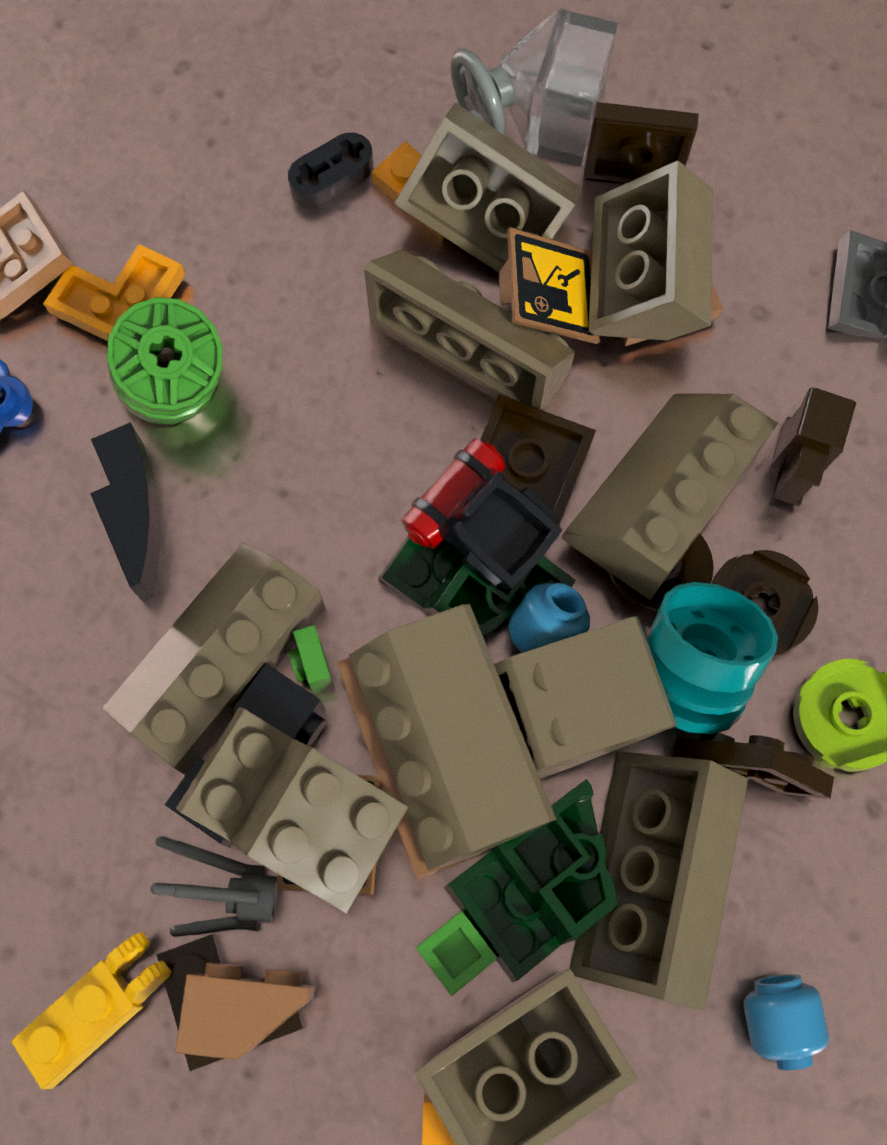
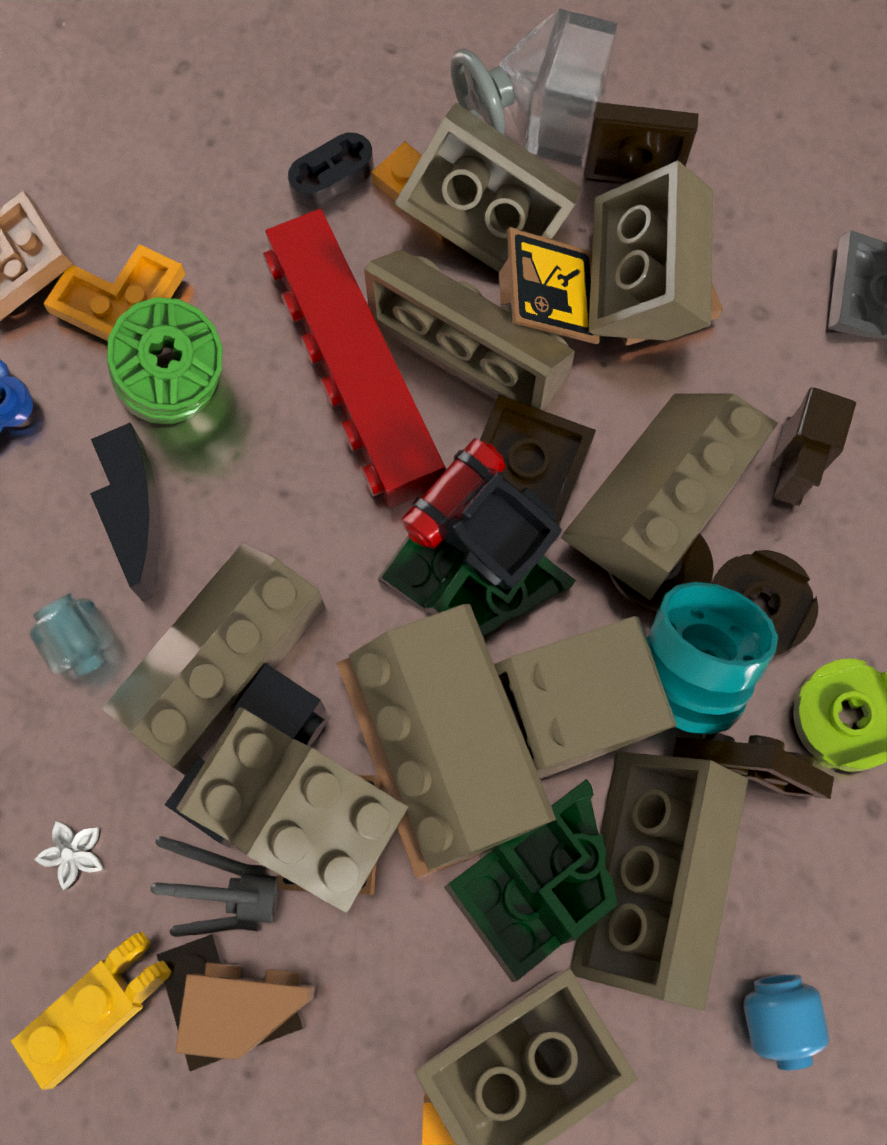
bright green plate [288,625,335,694] -> none
bright green plate [416,911,498,996] -> none
dark azure head [509,583,590,653] -> none
none -> clear light blue head [29,593,114,678]
none -> white plant [34,821,104,890]
none -> red brick [262,208,446,509]

